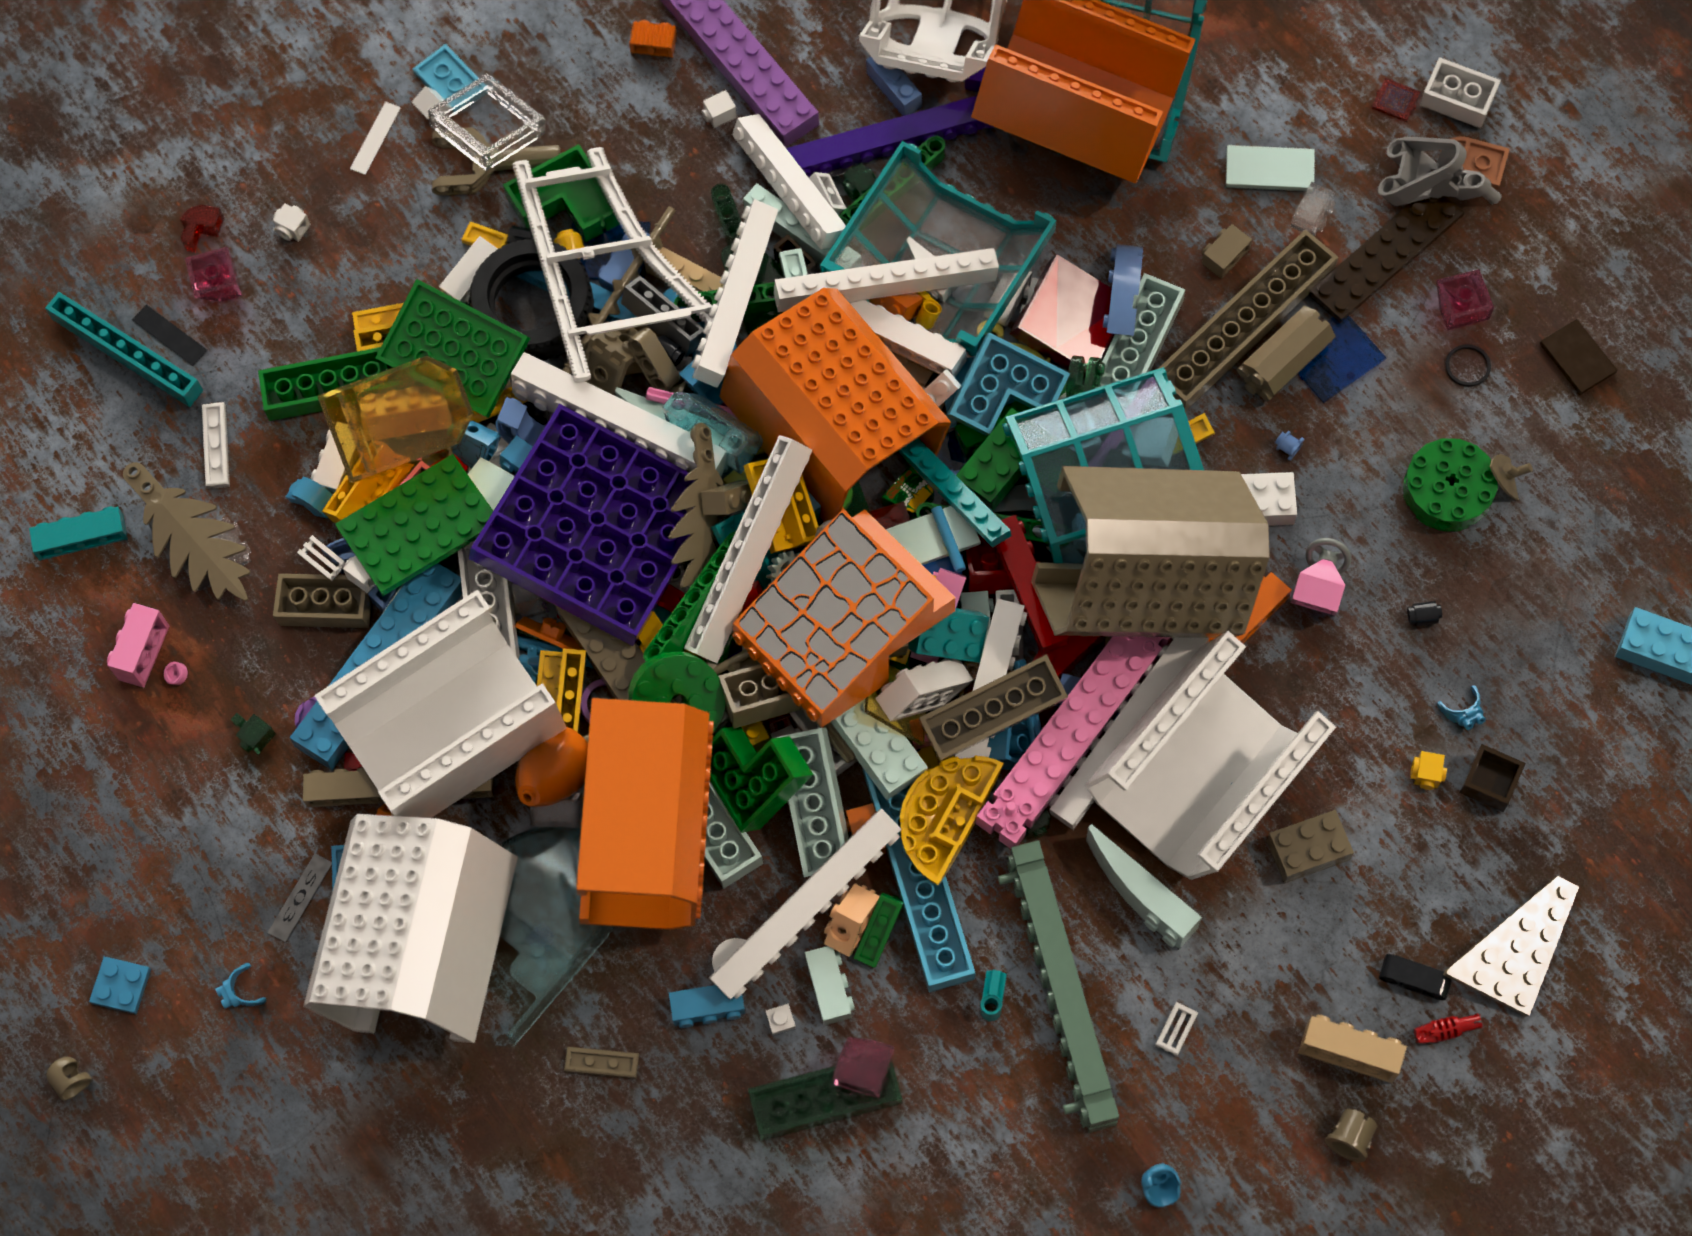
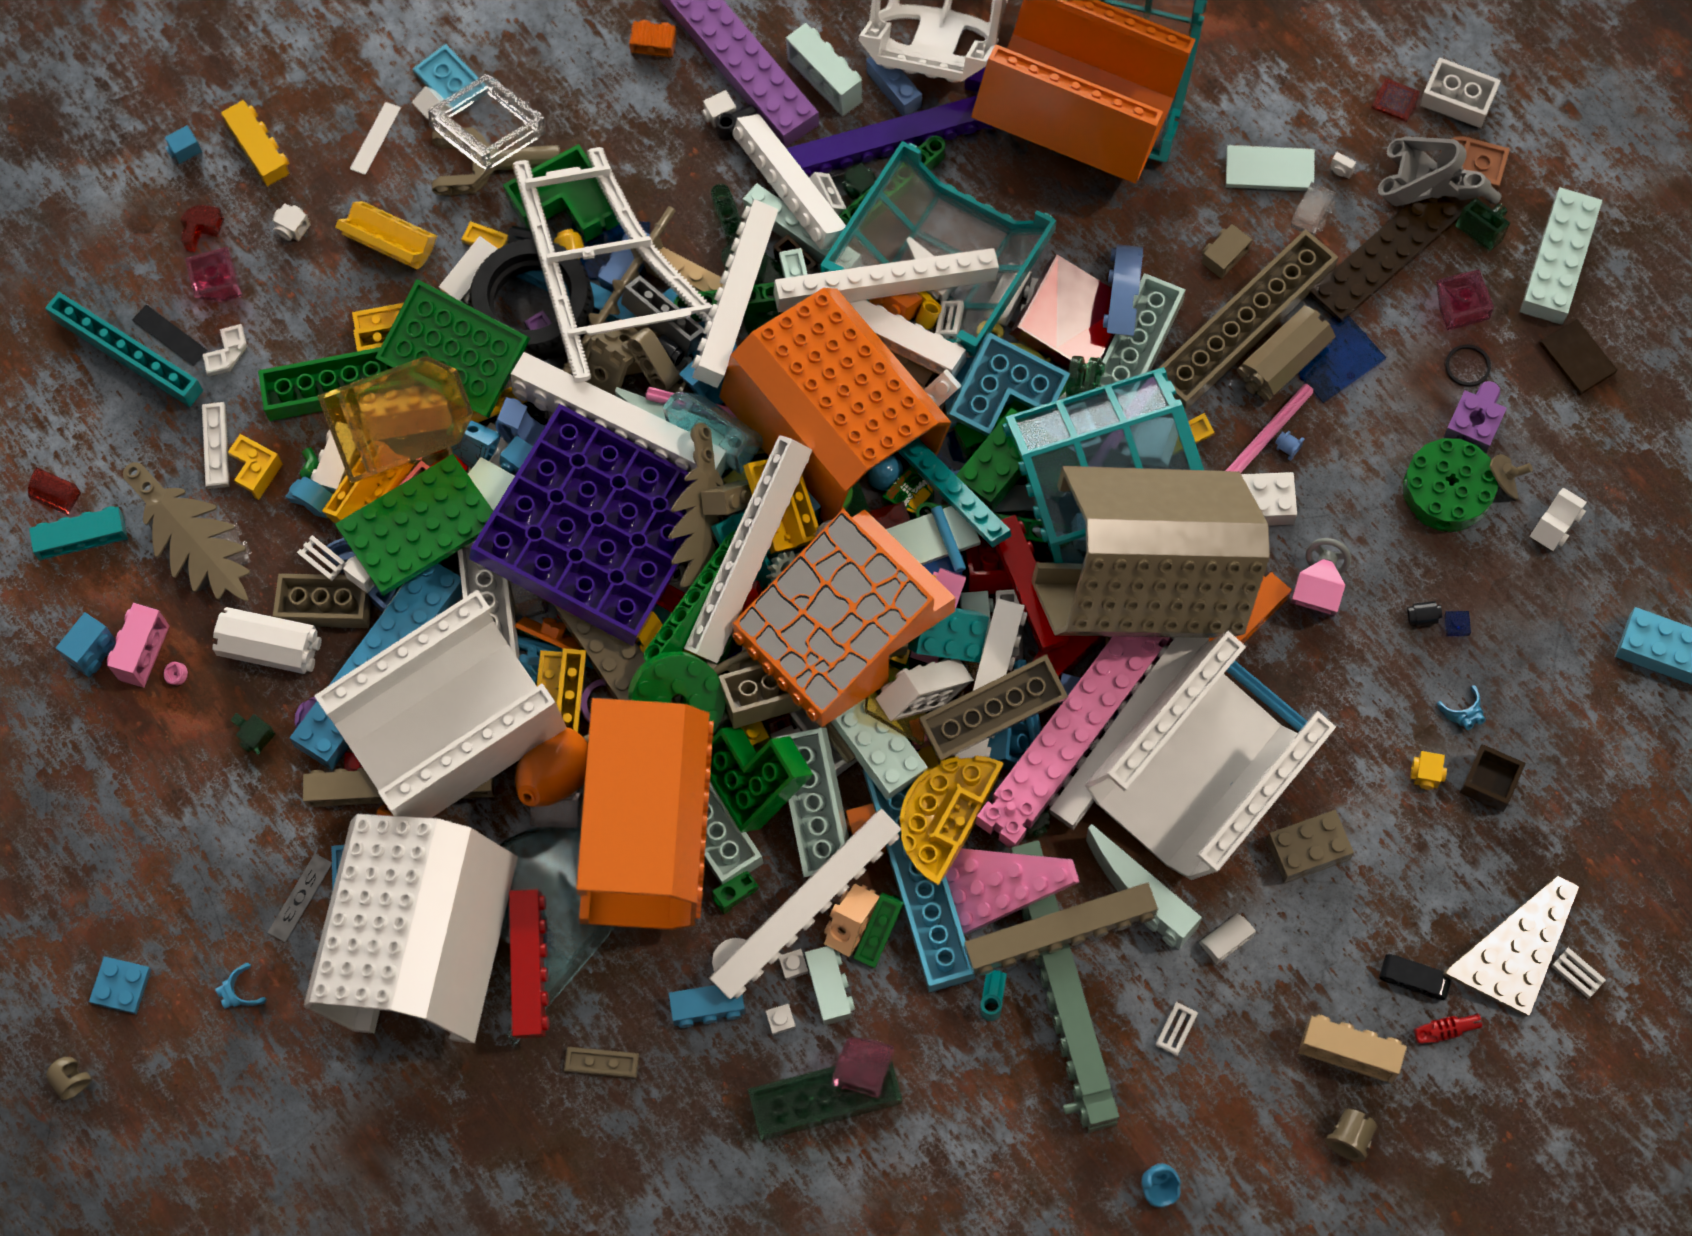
none -> clear red brick [28,467,81,515]
none -> dark azure piece [56,612,116,677]
none -> dark azure brick [165,125,202,164]
none -> white tile [203,324,247,377]
none -> white brick [213,607,321,674]
none -> yellow brick [221,100,290,186]
none -> yellow panel [228,434,283,500]
none -> green arm [300,447,319,479]
none -> yellow brick [335,201,437,269]
none -> red brick [509,889,549,1039]
none -> medium lavender tile [524,310,551,330]
none -> green leg [712,871,759,915]
none -> black piece [716,105,757,141]
none -> white plate [779,949,809,980]
none -> light aqua brick [786,23,862,117]
none -> dark azure hair [867,454,903,491]
none -> white tile [935,301,964,339]
none -> bright pink wing [946,849,1079,935]
none -> dark tan brick [964,882,1158,976]
none -> white brick [1198,914,1256,965]
none -> bright pink axle [1226,384,1313,473]
none -> dark azure axle [1226,661,1308,732]
none -> white plate [1330,152,1356,179]
none -> medium lavender brick [1443,381,1507,453]
none -> clear blue plate [1444,611,1471,636]
none -> clear green brick [1456,198,1511,251]
none -> light aqua brick [1520,187,1602,325]
none -> white brick [1530,488,1587,551]
none -> white tile [1551,948,1606,999]

